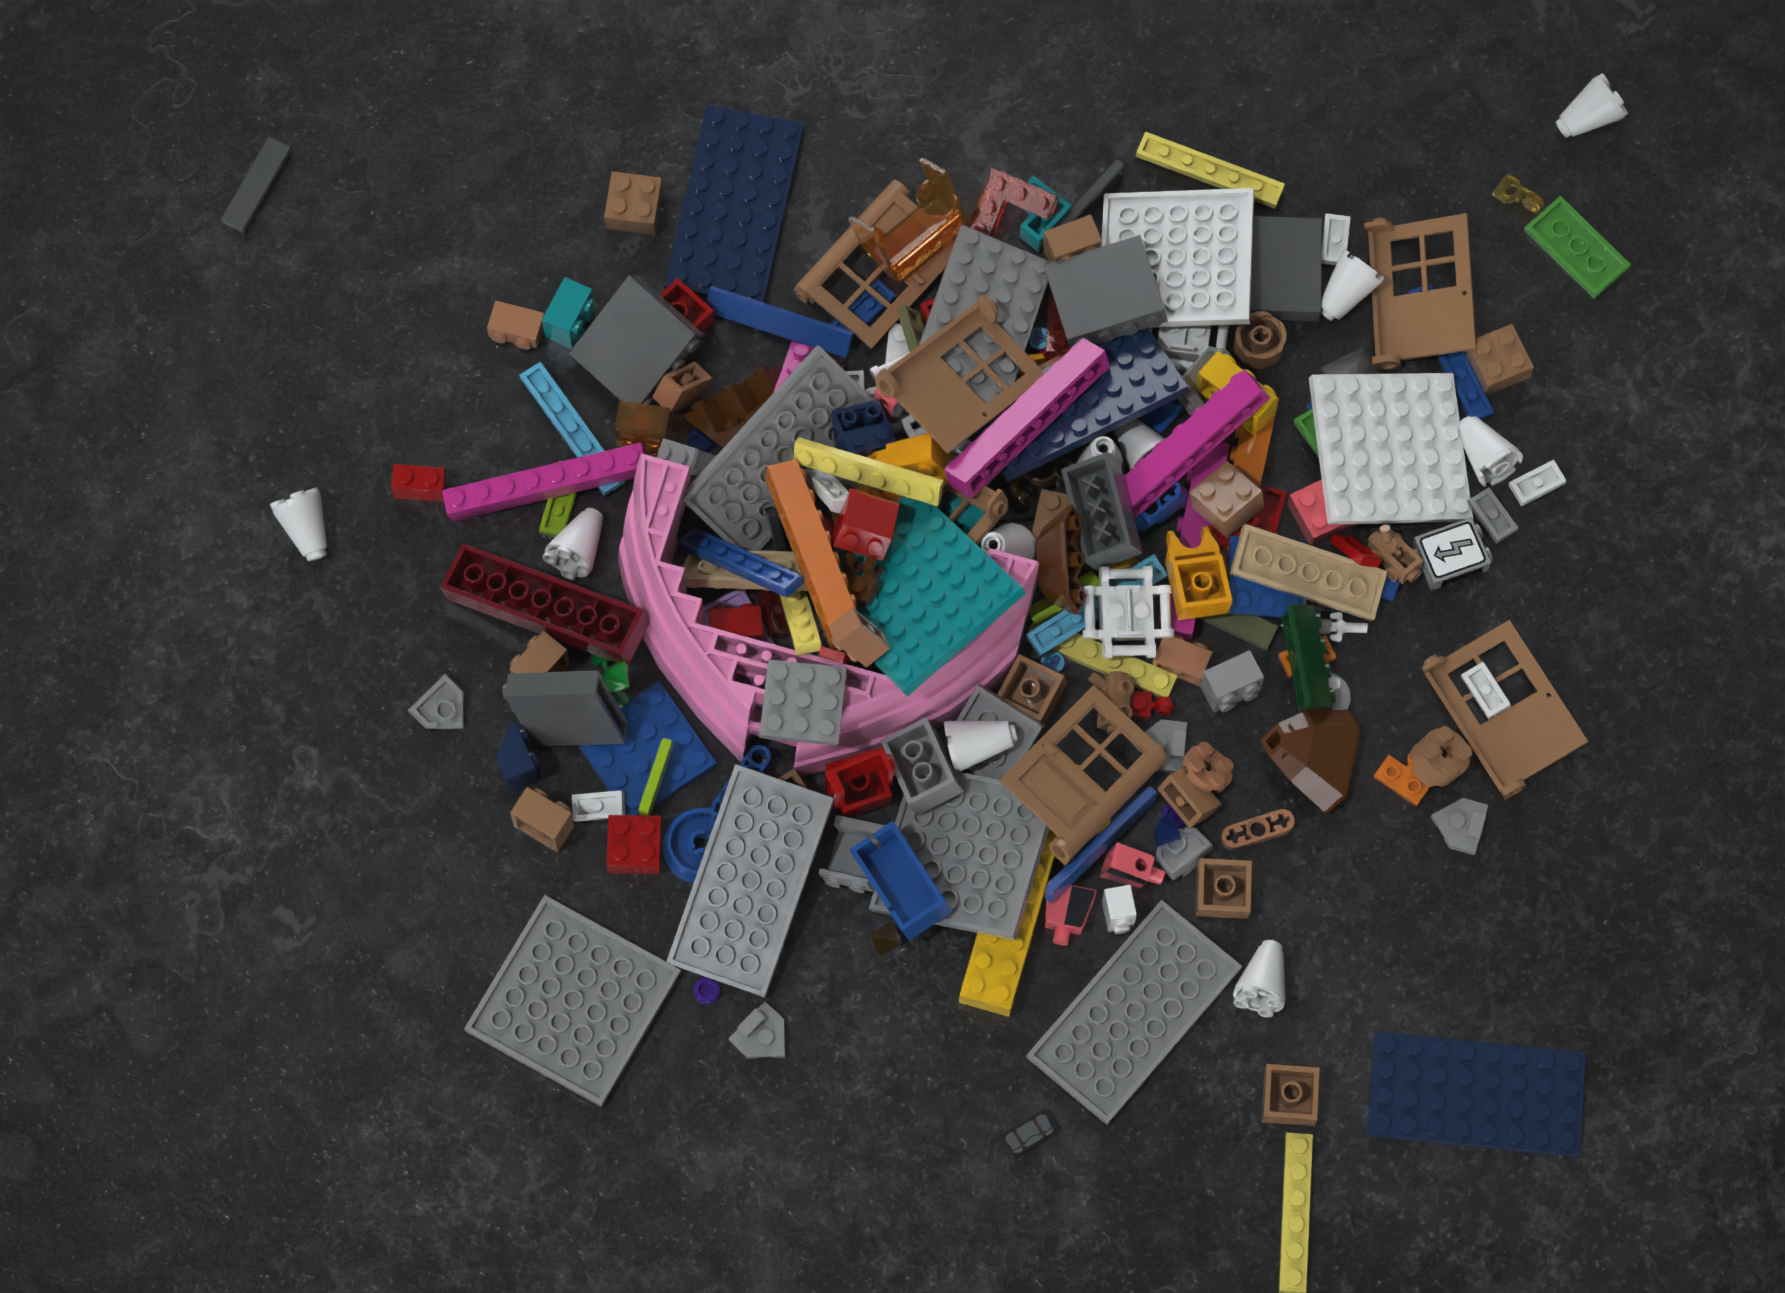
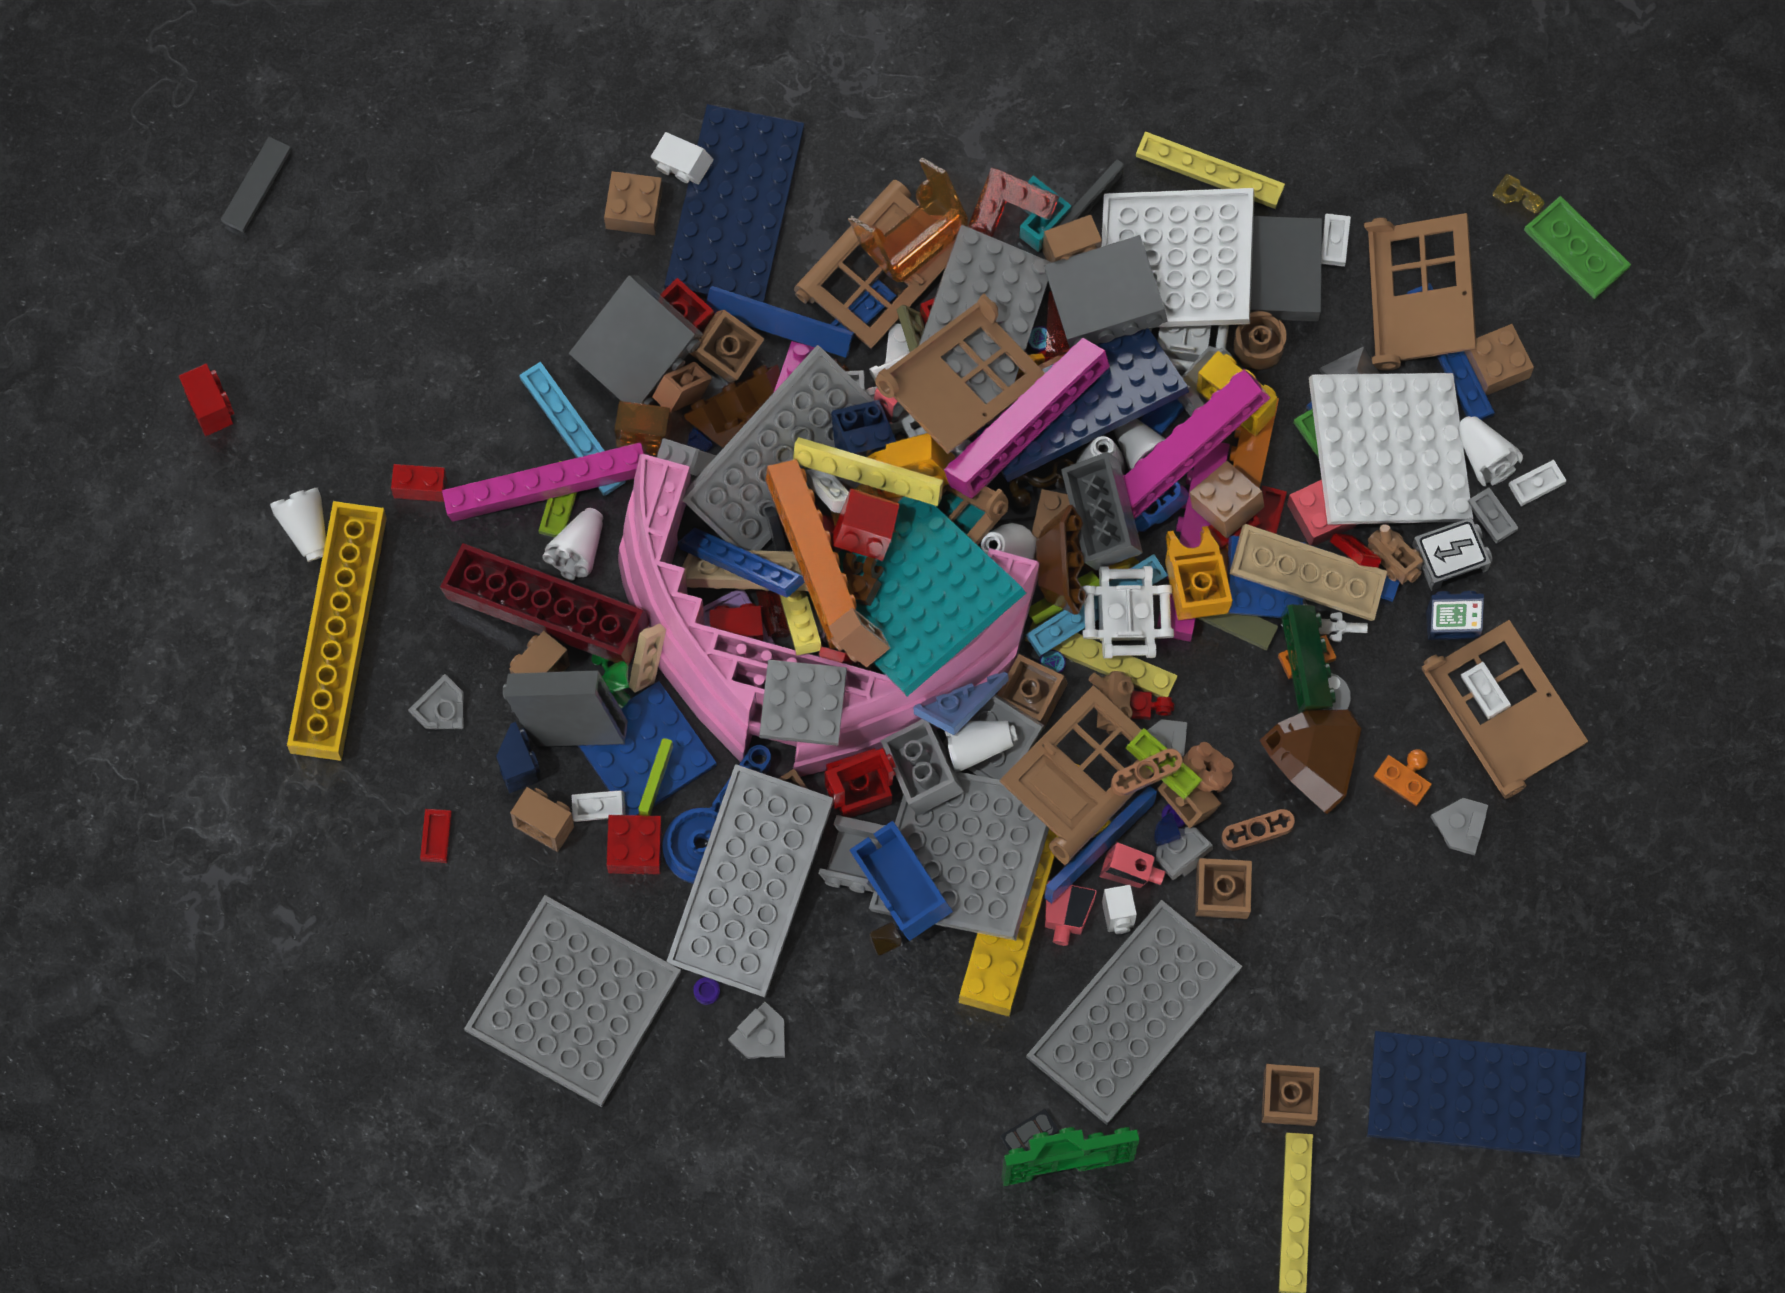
nougat brick [487,301,544,350] -> none
teal brick [542,277,596,350] -> none
nougat brick [1152,633,1212,687] -> none
light grey brick [1200,650,1264,713] -> none
white cone [1233,940,1286,1018] -> none
white cone [1321,249,1385,321] -> none
medium nougat brick [1410,726,1472,787] -> none
white cone [1555,73,1628,138] -> none
none -> red brick [179,363,234,436]
none -> yellow brick [287,501,387,761]
none -> red tile [420,809,452,863]
none -> tan plate [629,623,666,692]
none -> white brick [651,132,714,185]
none -> medium nougat brick [689,310,764,382]
none -> medium blue wing [913,672,1009,735]
none -> green piece [1001,1127,1139,1186]
none -> nougat beam [1111,749,1182,796]
none -> lime tile [1126,728,1202,800]
none -> slope [1426,591,1484,640]

